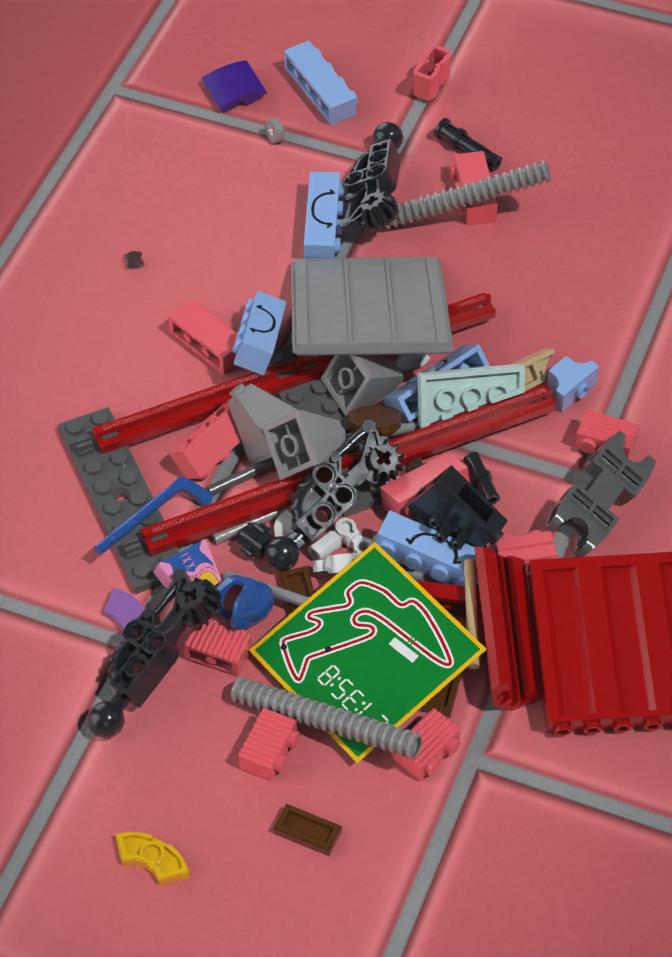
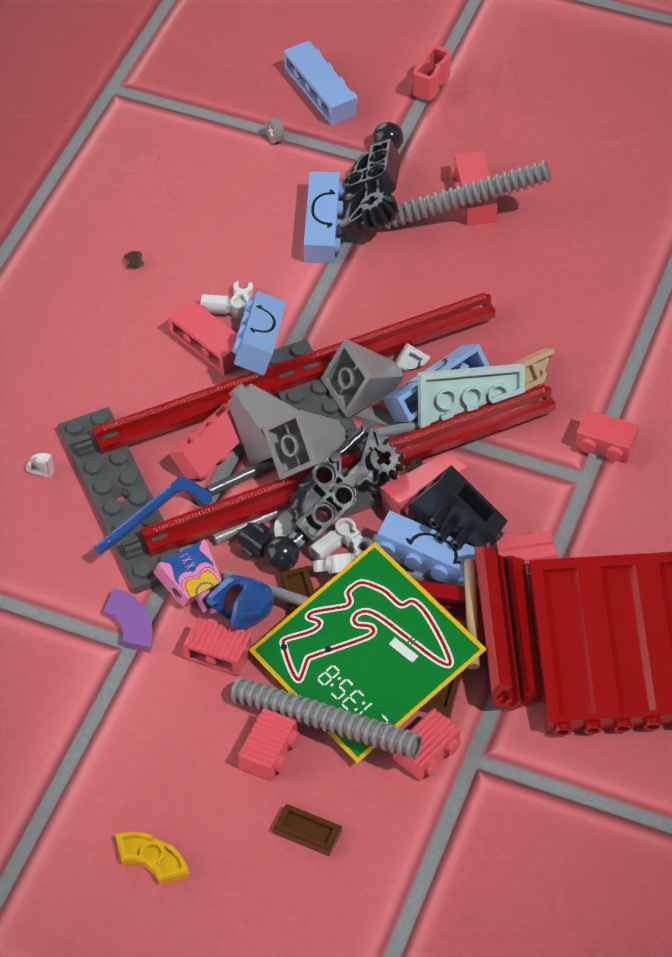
black arm [87,569,222,739] -> none
dark purple slope [202,60,267,114] -> none
light grey door [291,257,453,356] -> none
reddish brown tile [347,405,401,436] -> none
black pin [434,118,502,171] -> none
black pin [463,452,500,505] -> none
dark grey piece [545,430,656,557] -> none
light blue brick [547,356,599,413] -> none
none -> white tile [26,453,55,478]
none -> white bar [200,281,253,319]

